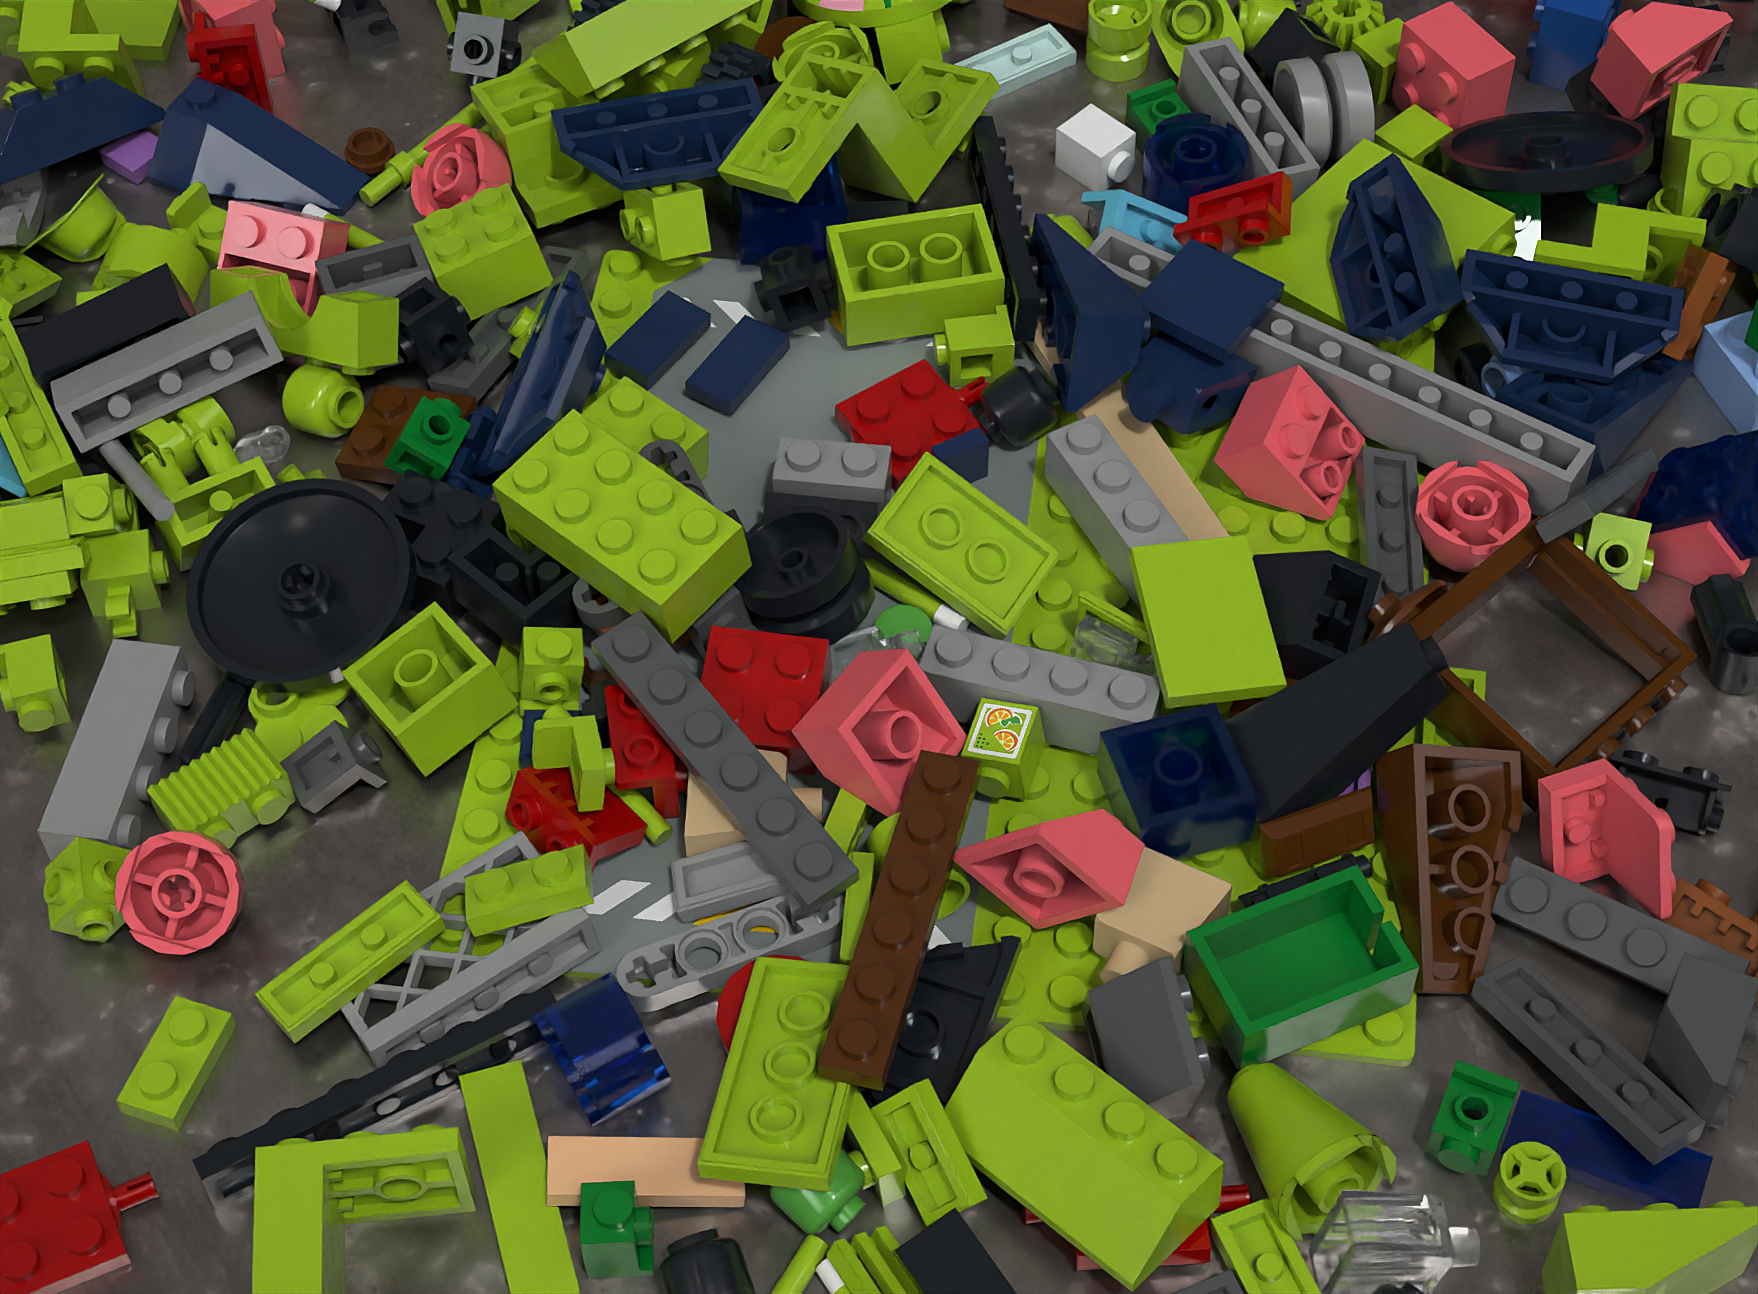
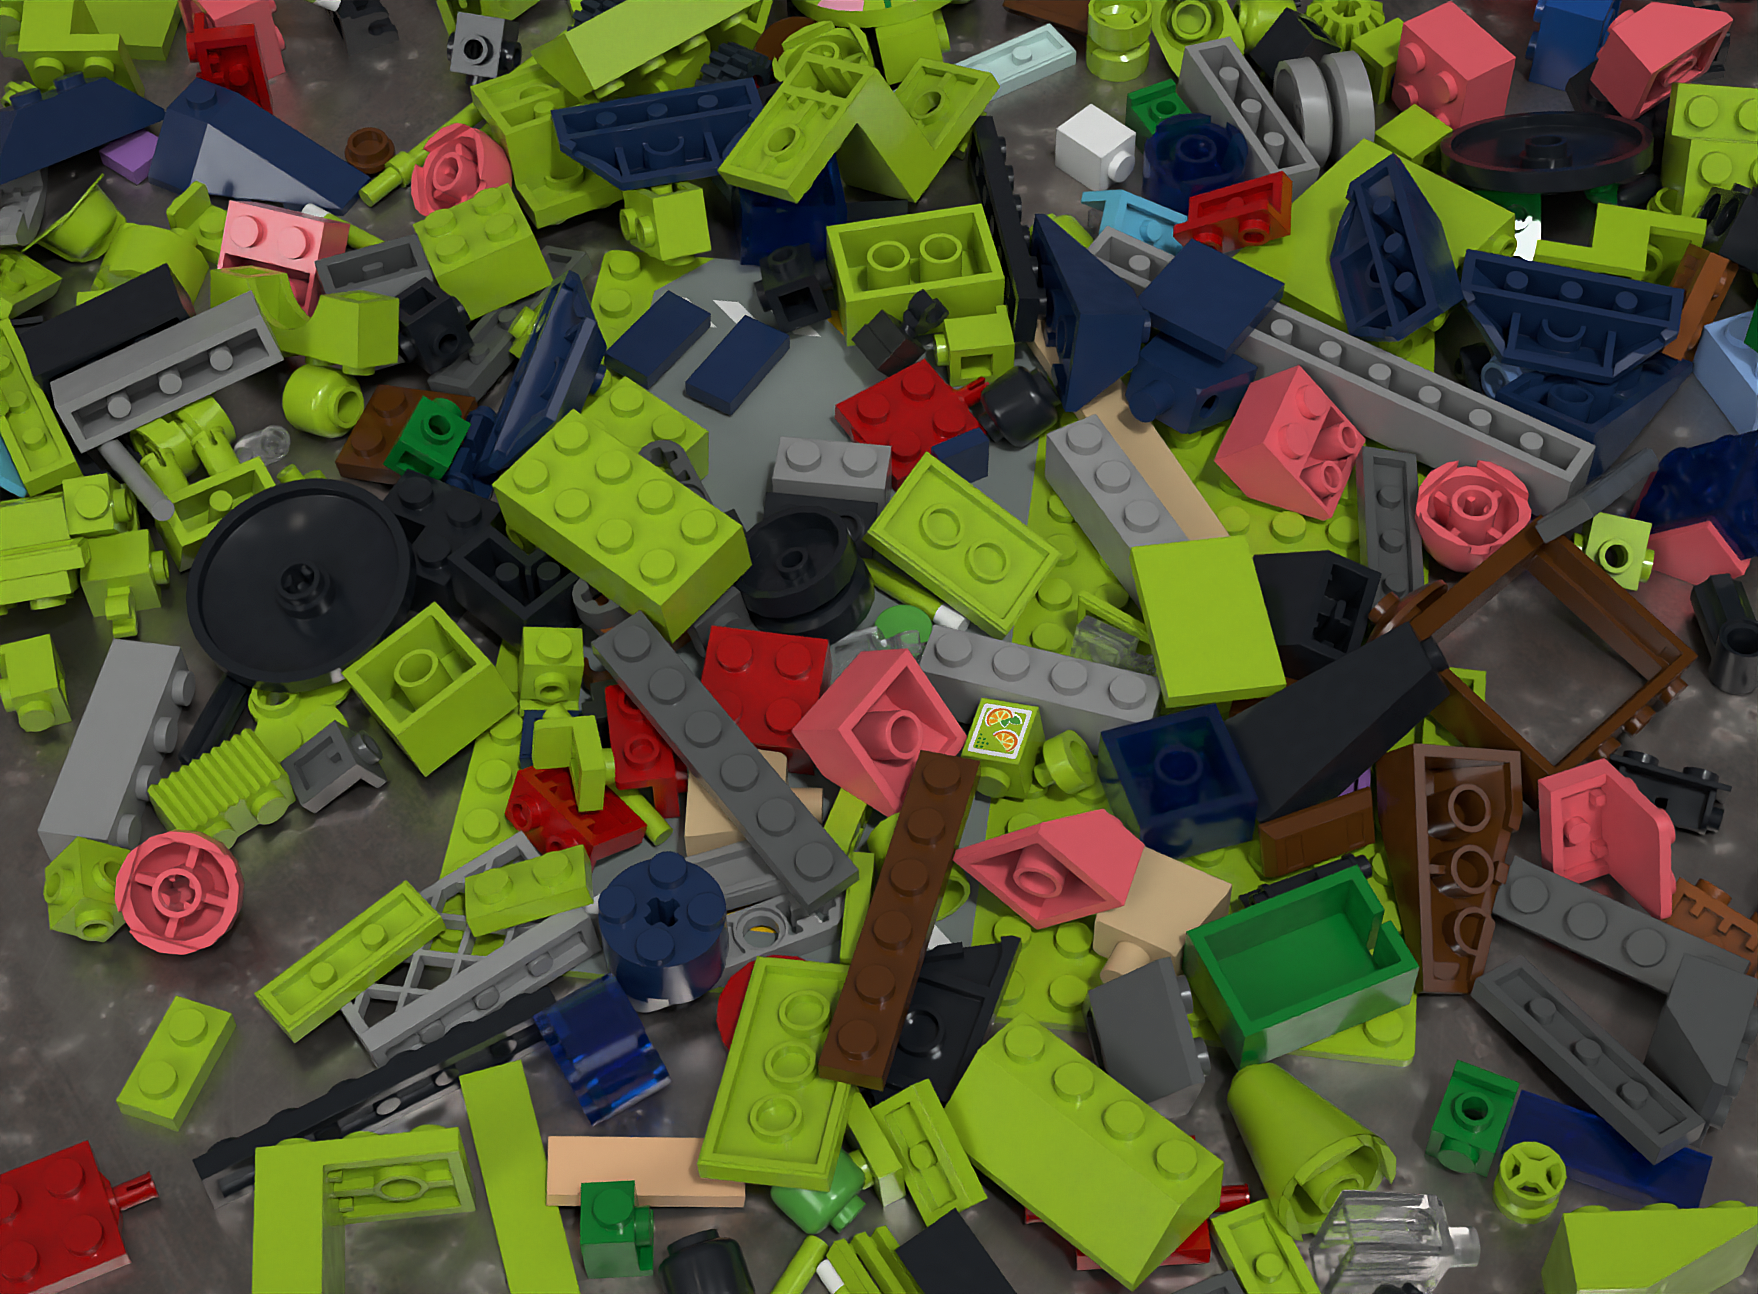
none -> dark blue brick [598,851,729,1005]
none -> pearl dark grey piece [851,289,949,377]
none -> lime tile [1034,730,1097,794]

